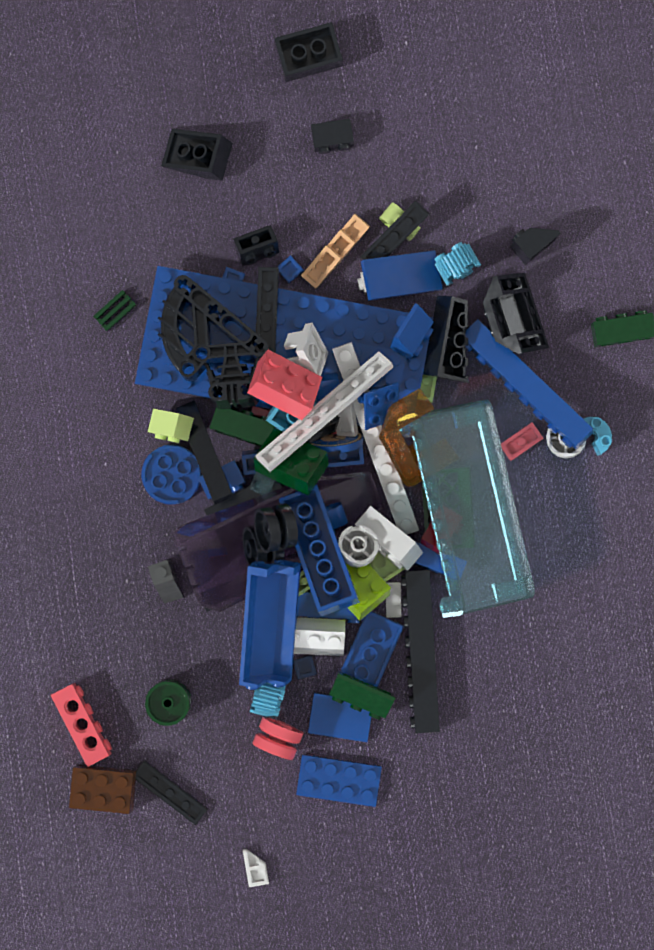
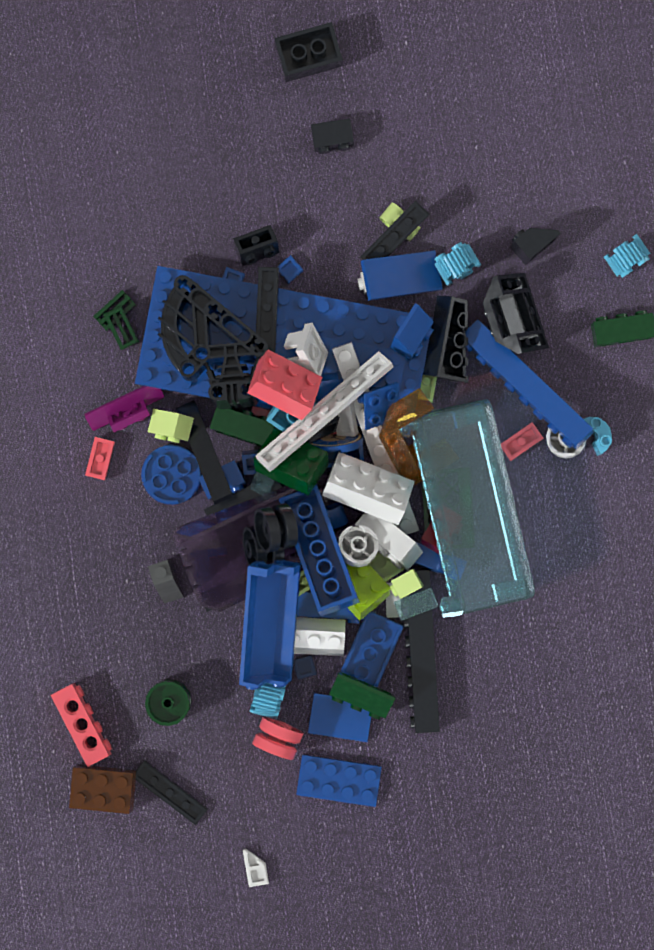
black slope [161,129,233,181] -> none
light nougat slope [301,214,370,288] -> none
none -> magenta bracket [84,386,164,432]
none -> coral plate [85,437,115,480]
none -> dark green tile [103,305,139,350]
none -> white brick [322,452,415,525]
none -> yellowish green brick [390,569,423,599]
none -> clear light blue tile [394,588,439,621]
none -> medium azure brick [604,234,651,278]

